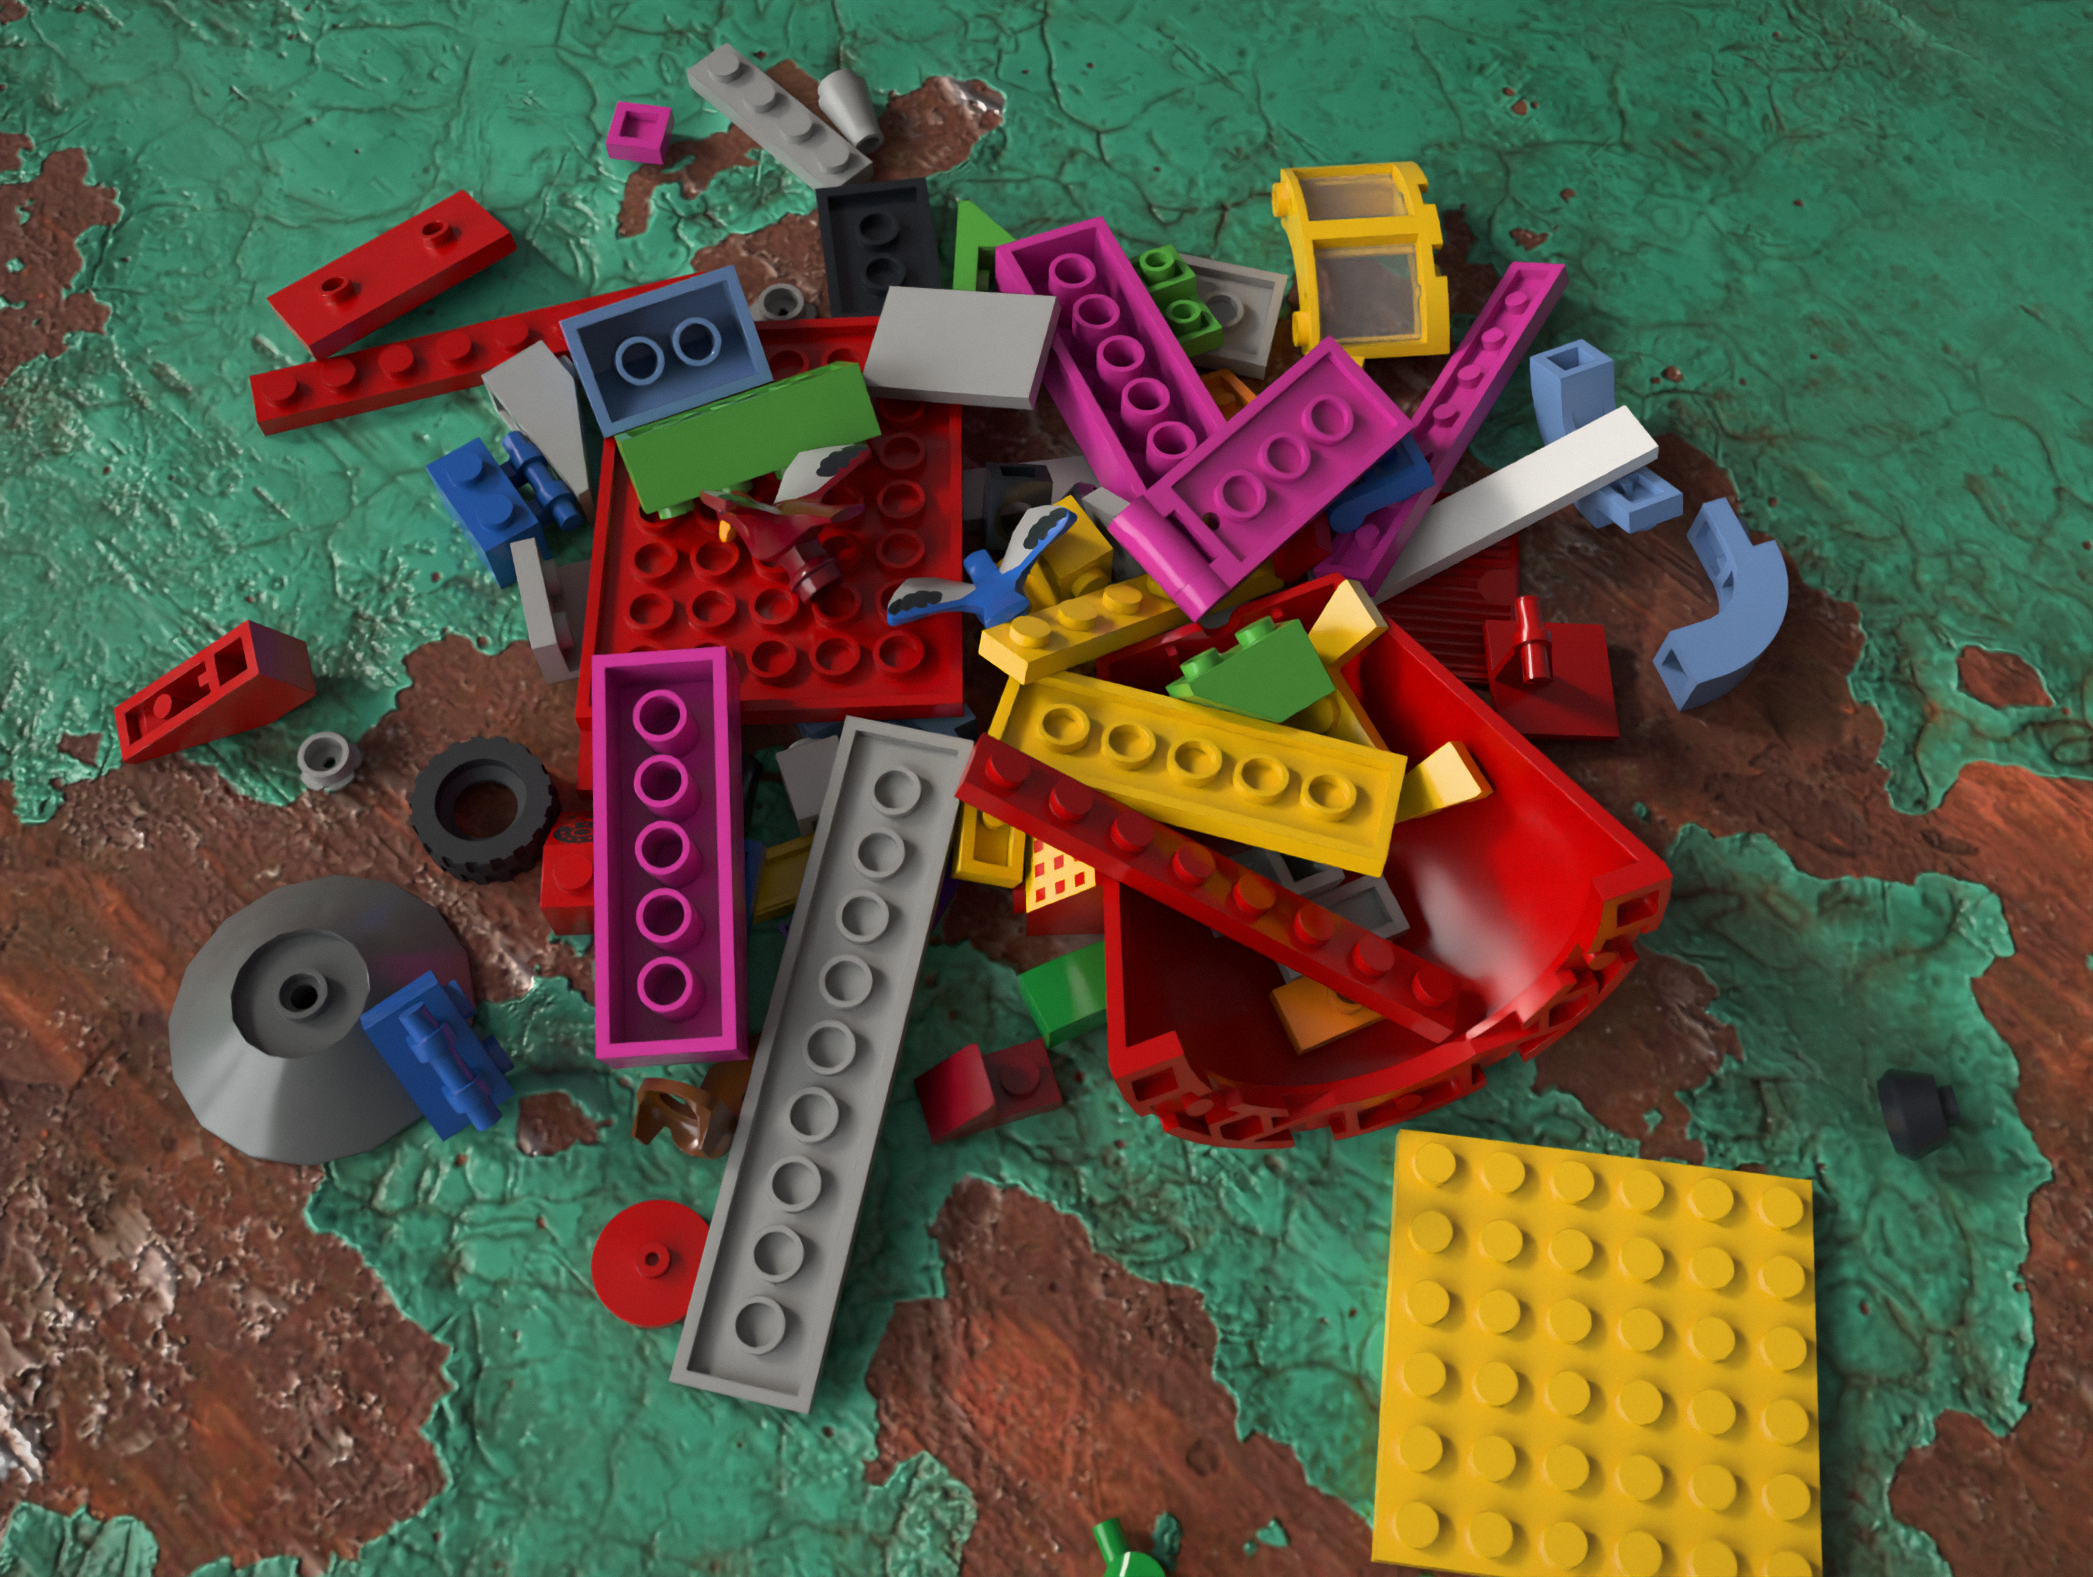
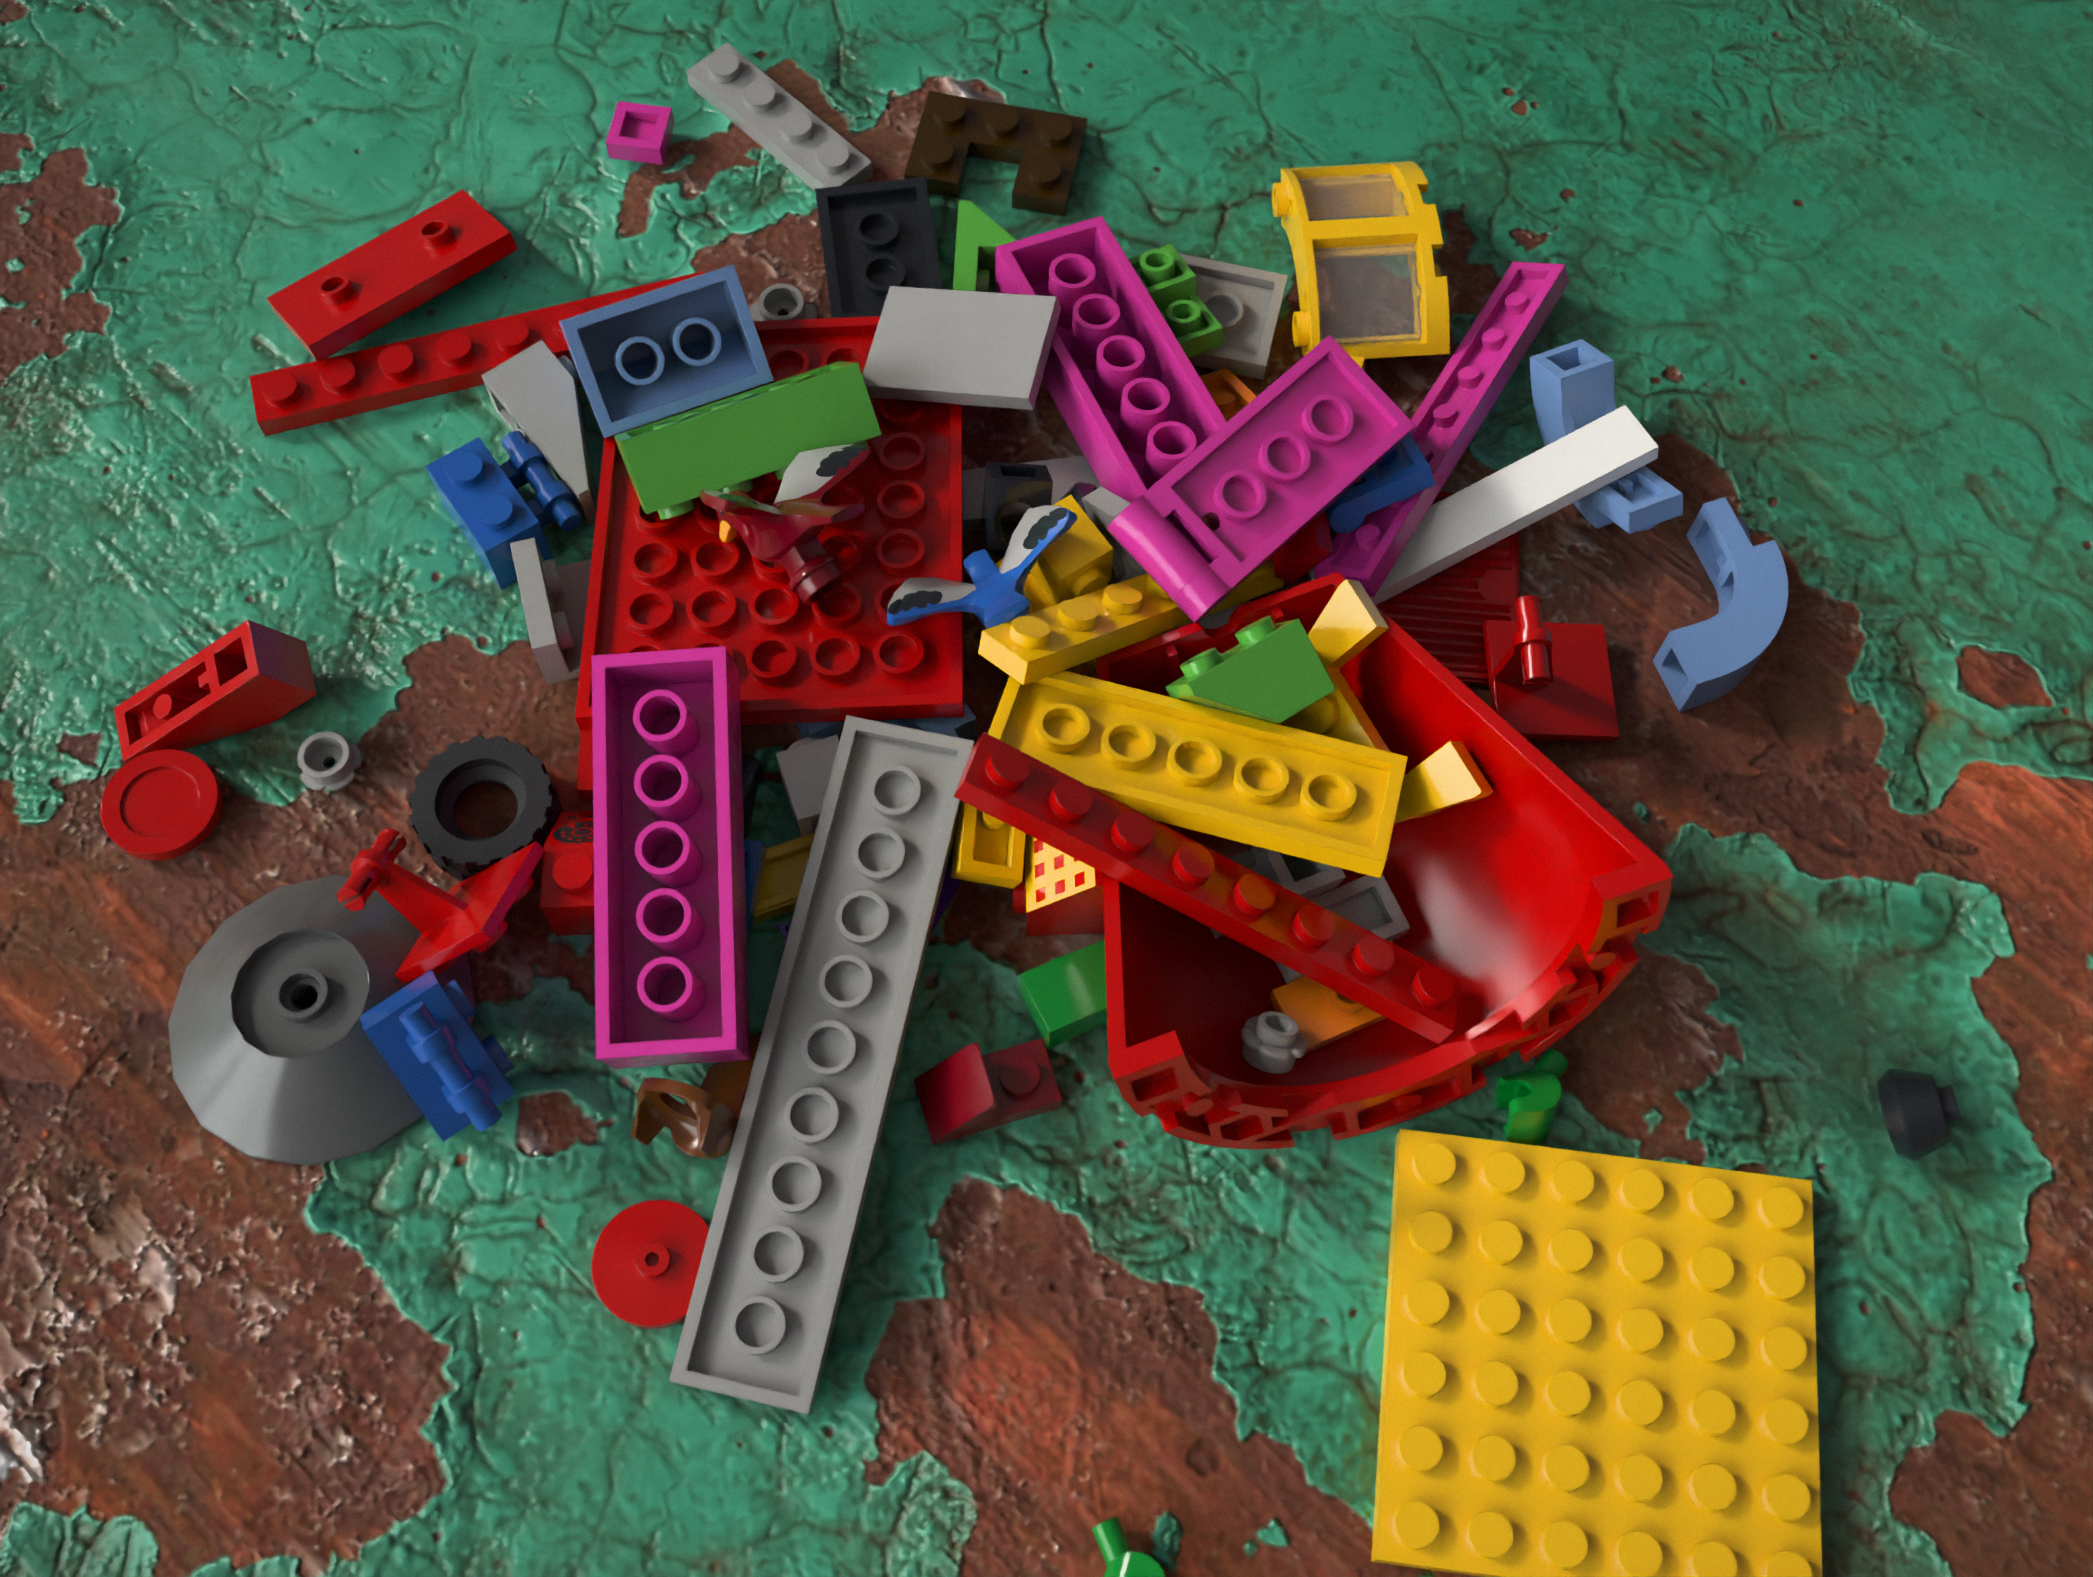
light grey cone [818,69,884,155] -> none
none -> red piece [100,749,223,861]
none -> red plate [337,828,545,984]
none -> dark brown plate [904,91,1088,217]
none -> light grey plate [1240,1011,1307,1074]
none -> green piece [1495,1049,1569,1145]

